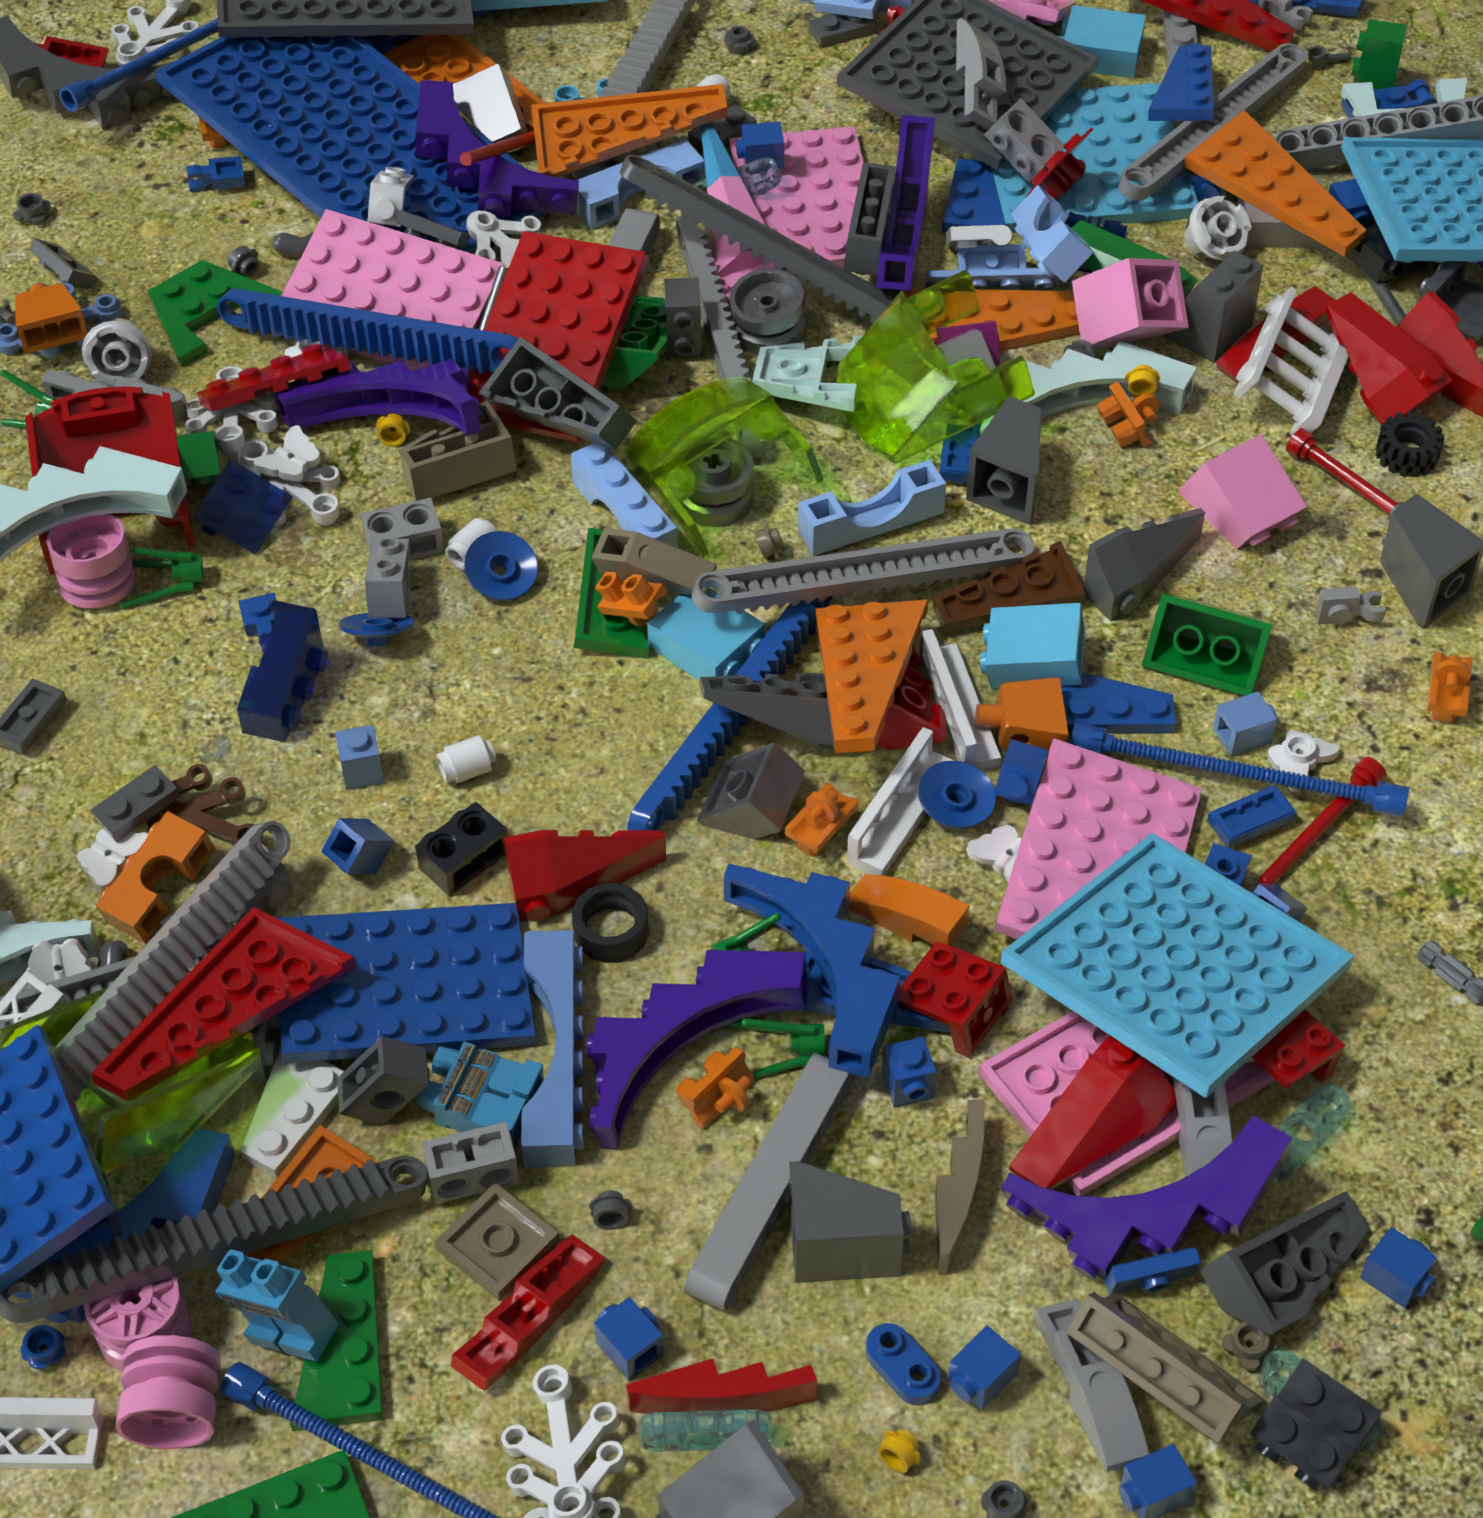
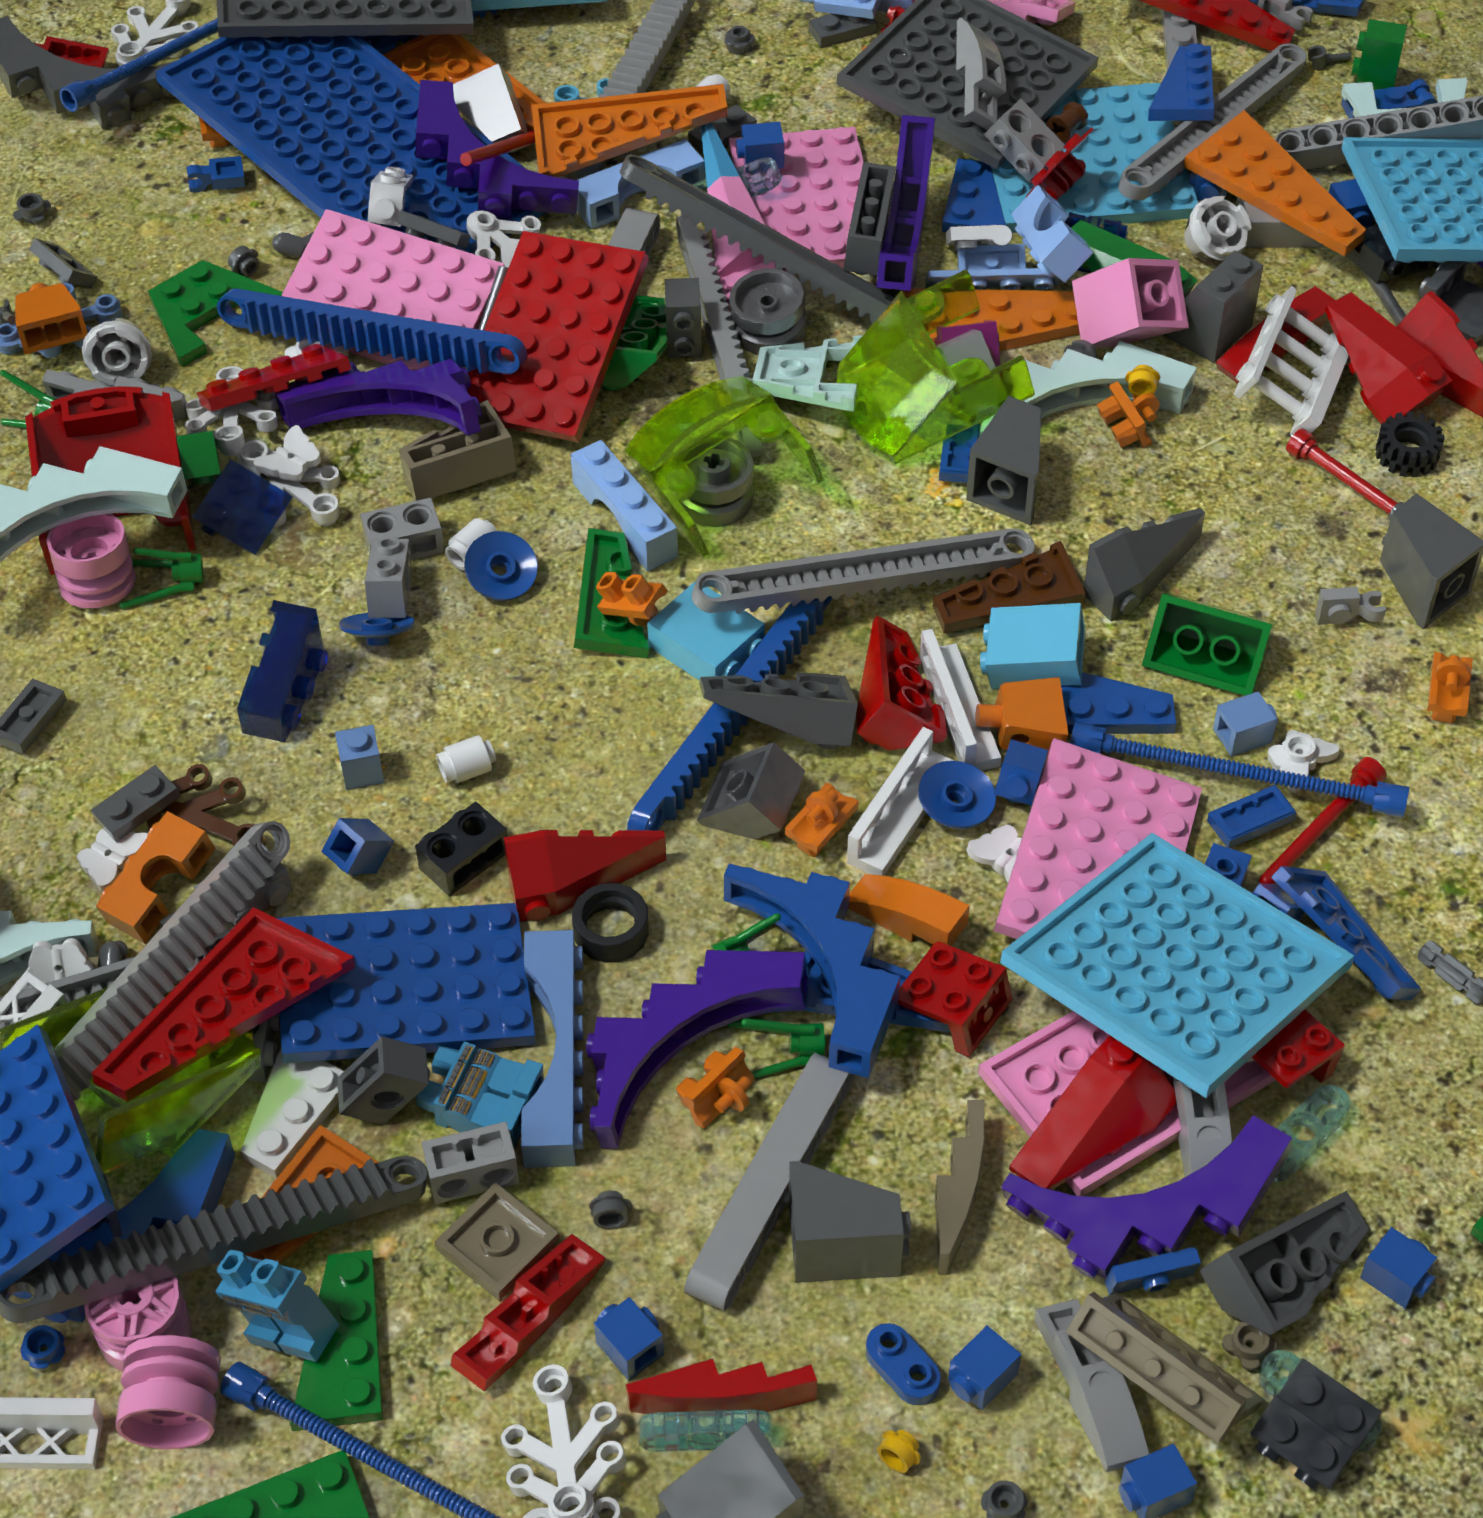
blue plate [238,593,283,652] -> none
yellow plate [376,413,411,447] -> none
dark grey wedge [478,336,637,450] -> none
dark tan slope [591,528,717,595] -> none
dark tan plate [754,520,784,562] -> none
light blue arch [798,460,946,556] -> none
orange wing [816,600,928,754] -> none
blue brick [882,1037,936,1107] -> none
medium azure brick [1059,5,1146,79] -> none
bright pink slope [1178,434,1307,549] -> none
none -> reddish brown bush [1046,102,1088,143]
none -> blue wing [1271,866,1422,1000]

